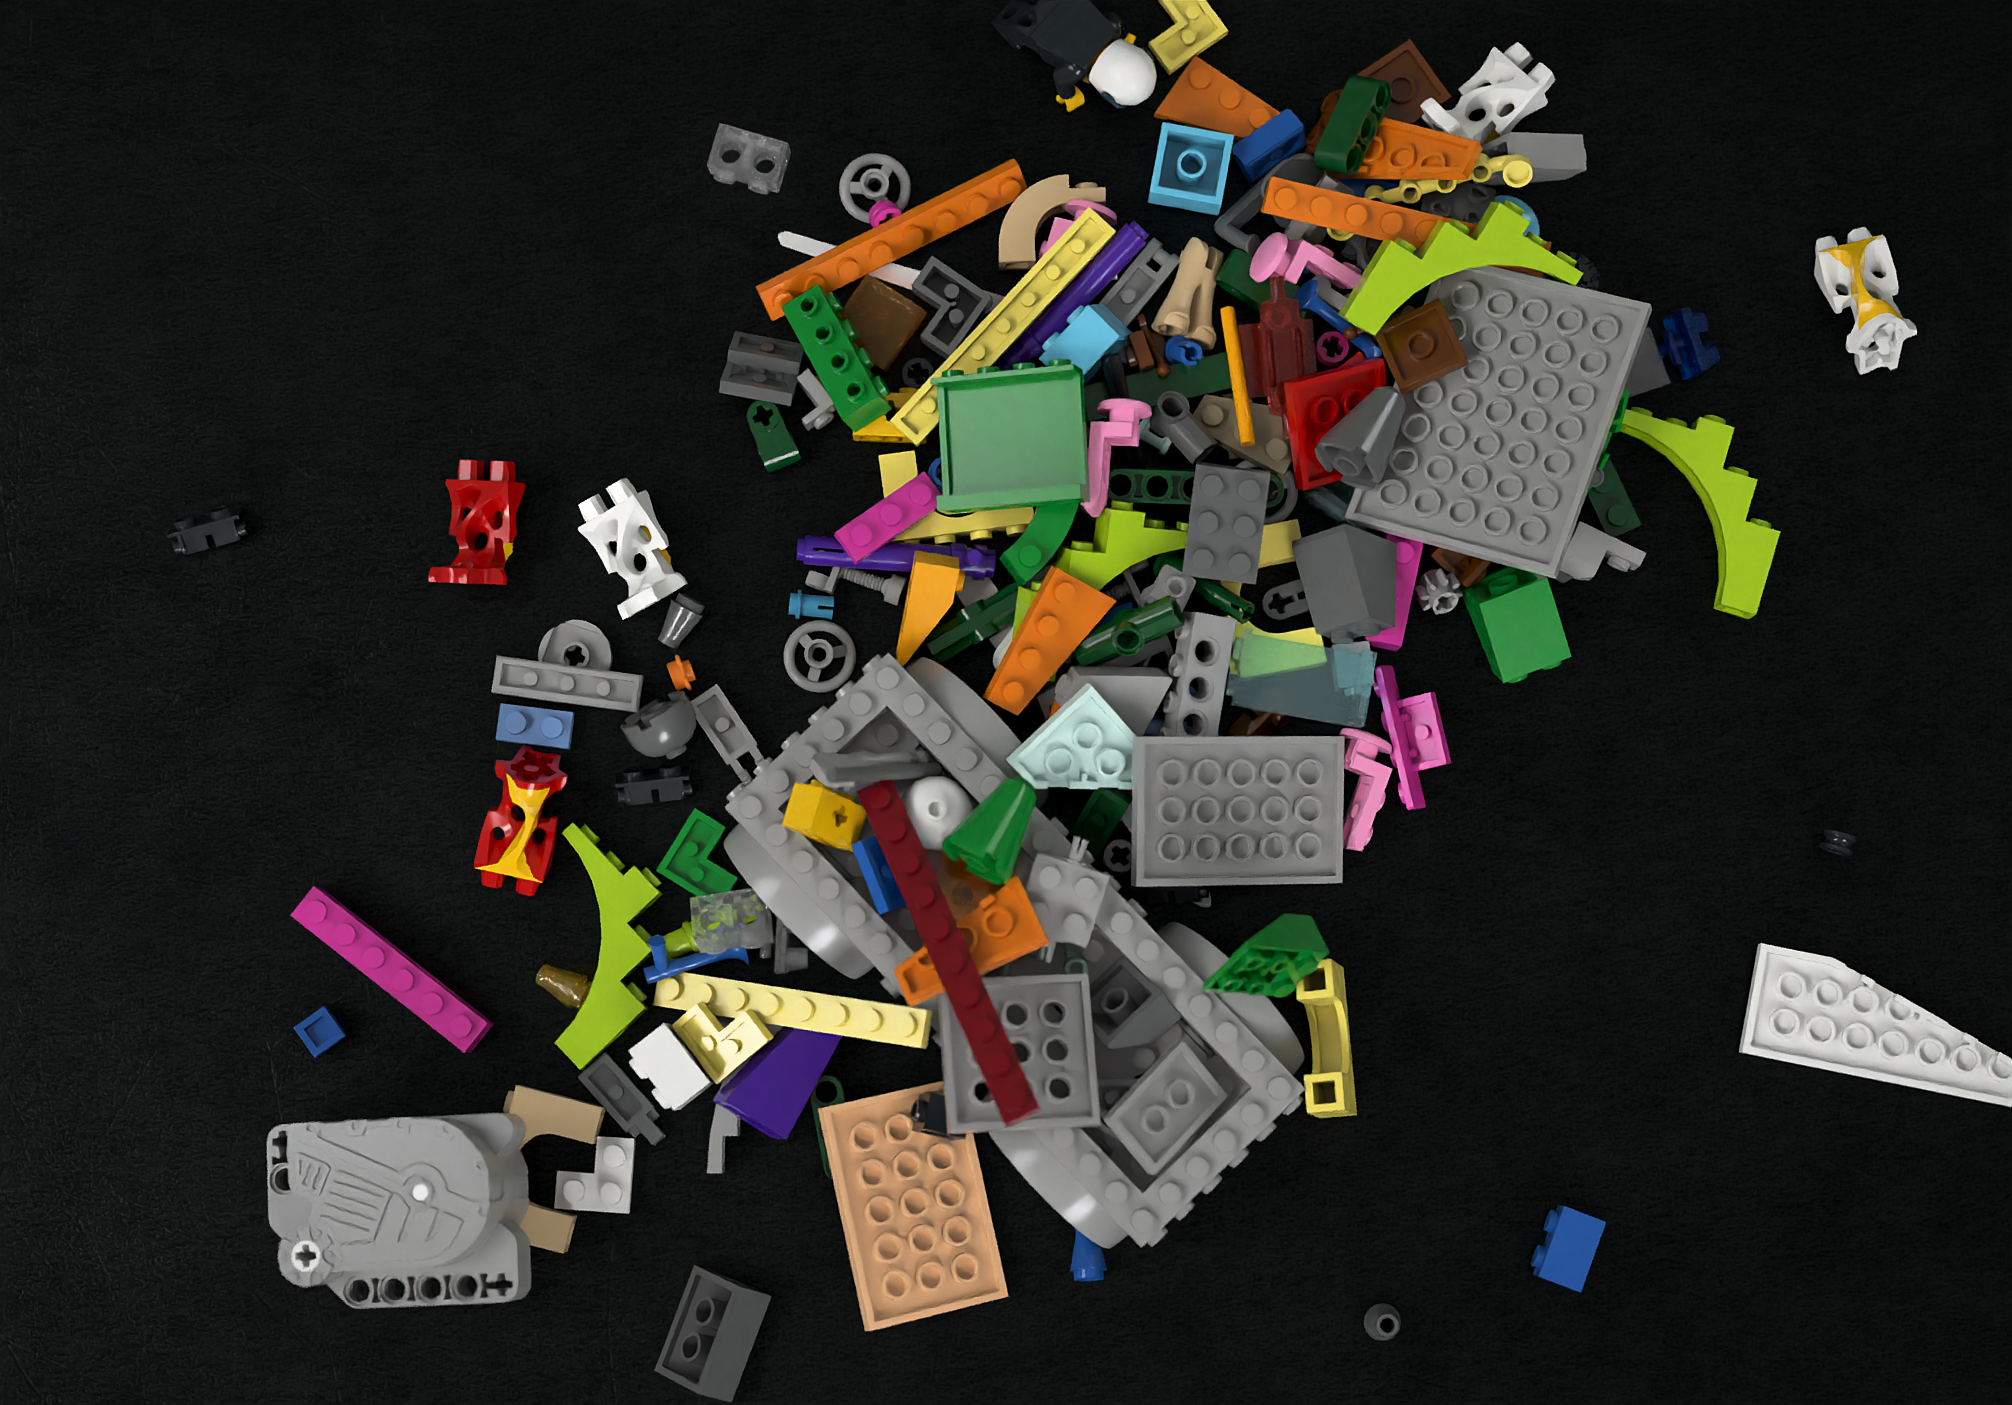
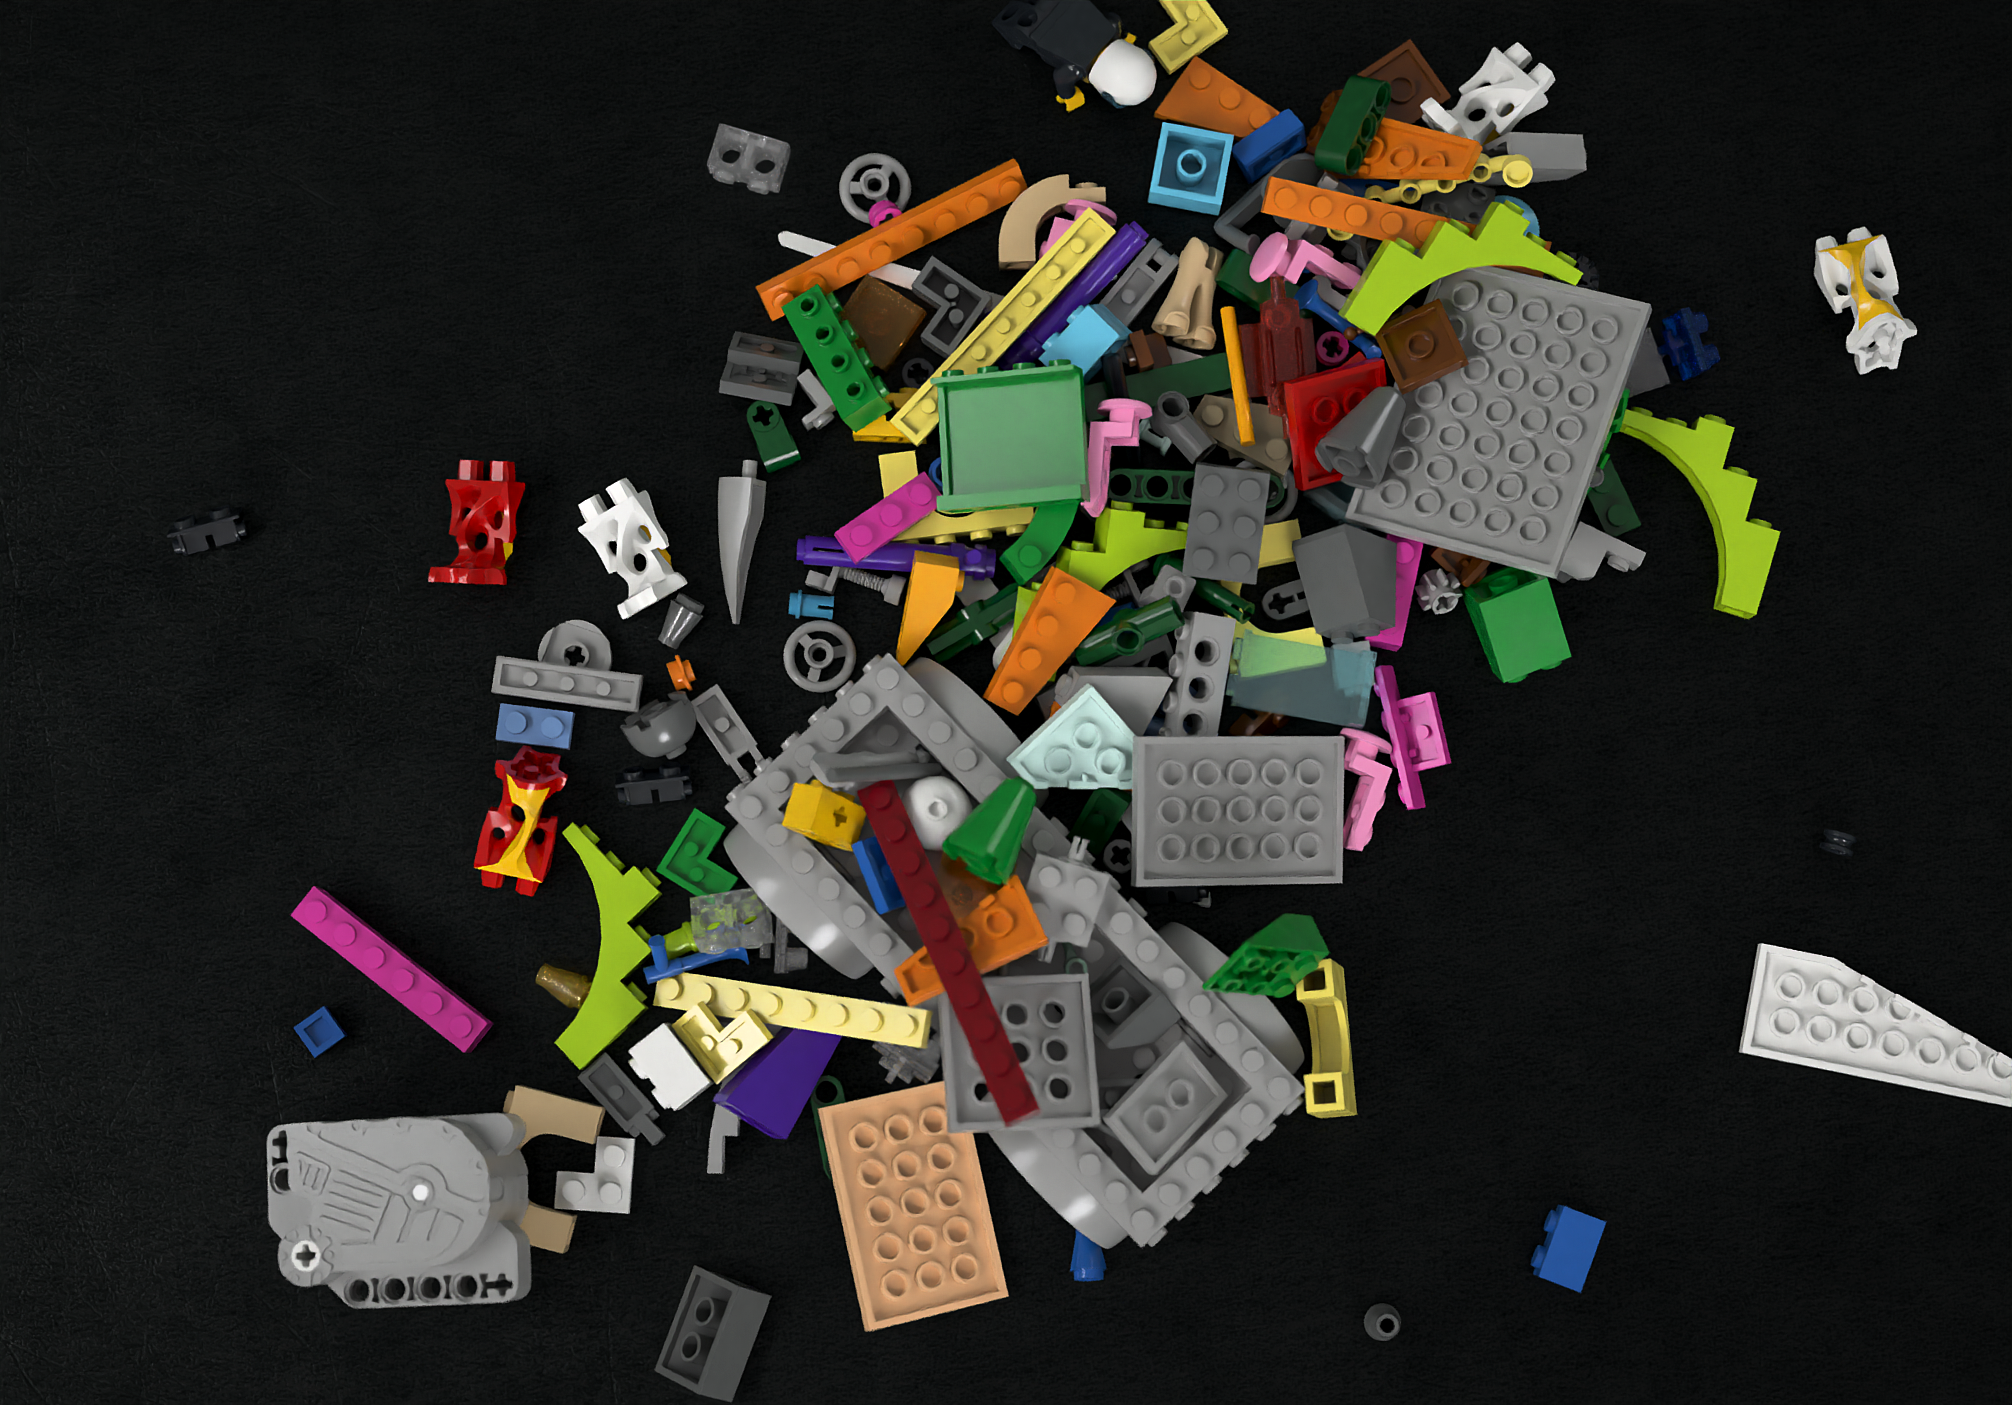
black brick [910,1092,966,1141] -> none
reddish brown hinge [1136,314,1171,377] -> none
blue pin [1164,335,1202,366] -> none
none -> light grey piece [718,460,766,624]
none -> clear hips [872,1039,942,1085]

